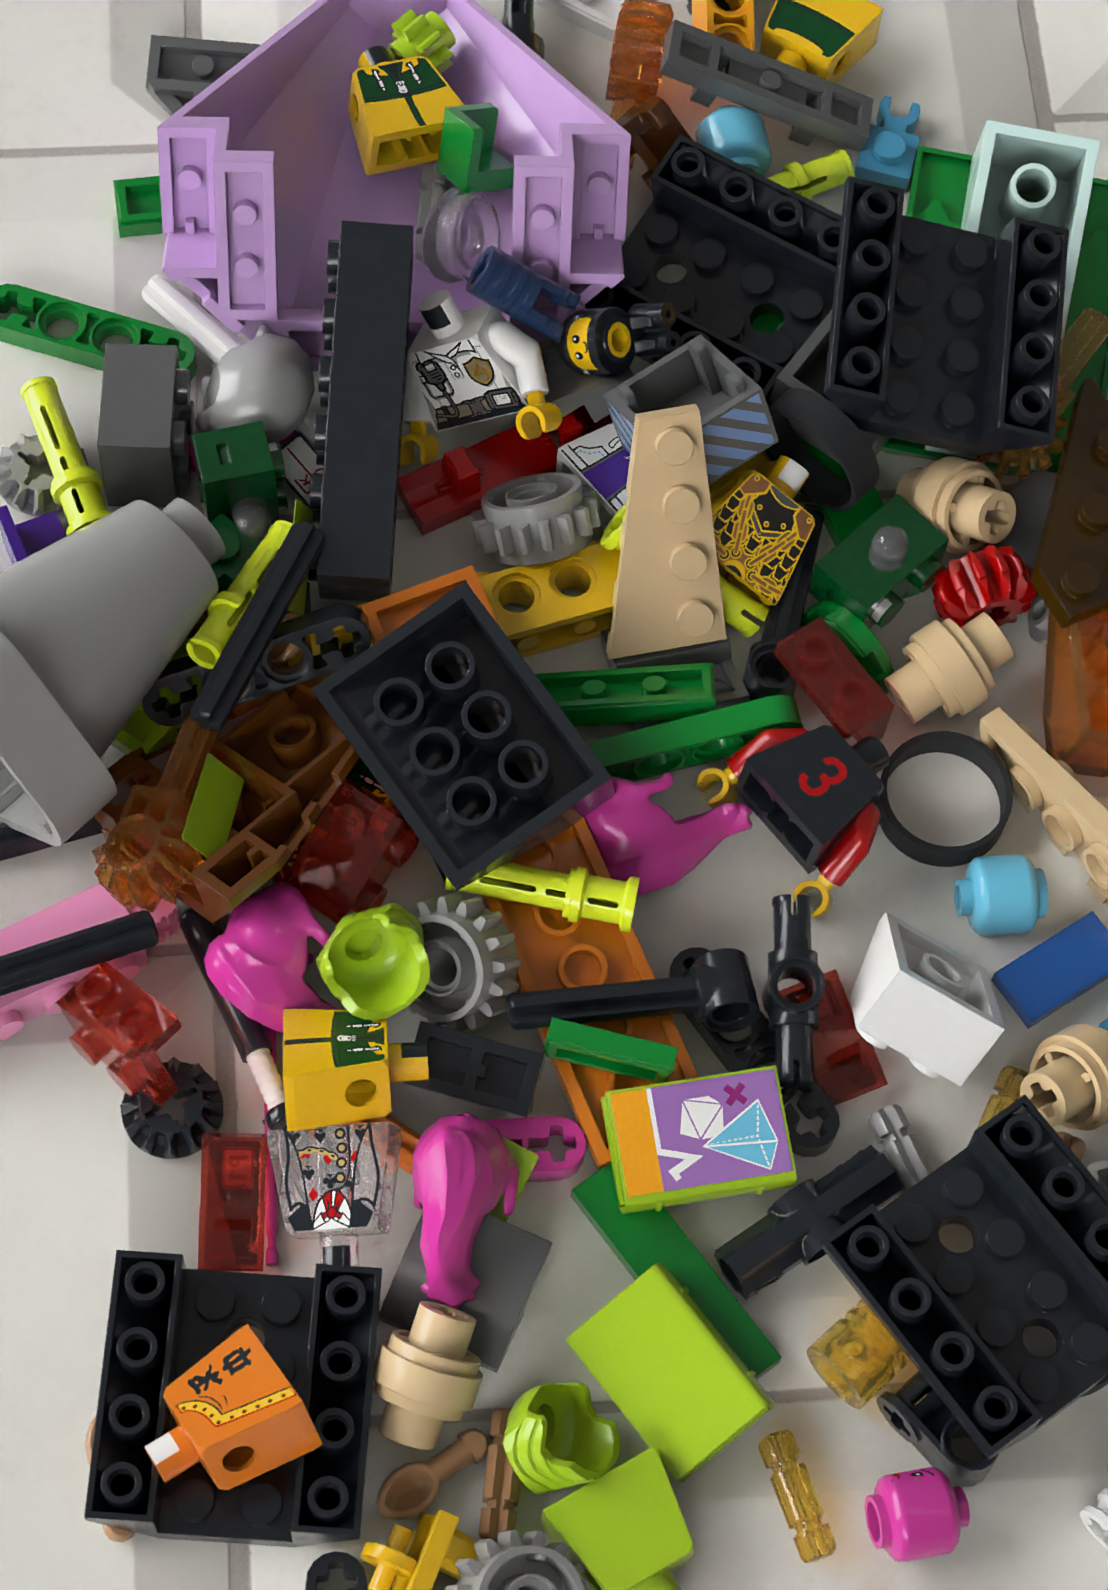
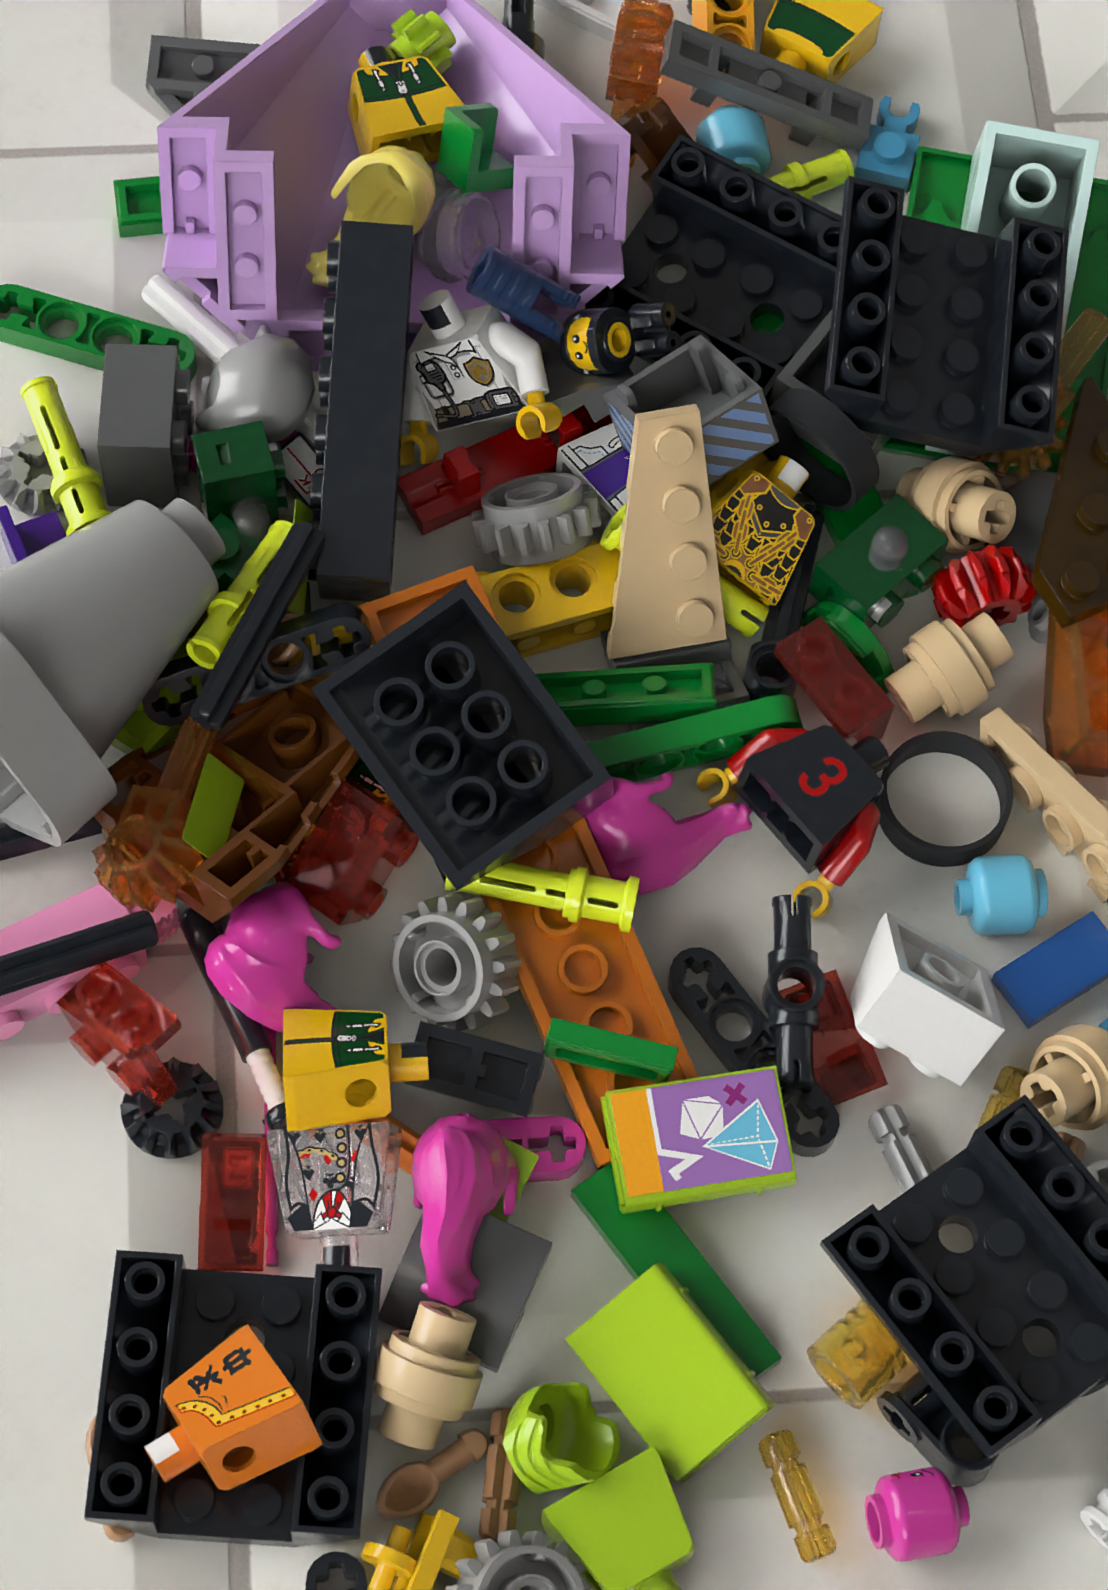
lime hair [316,903,430,1022] -> none
black axle [507,948,760,1033] -> none
black piece [714,1145,904,1300] -> none
none -> light yellow piece [306,146,436,288]

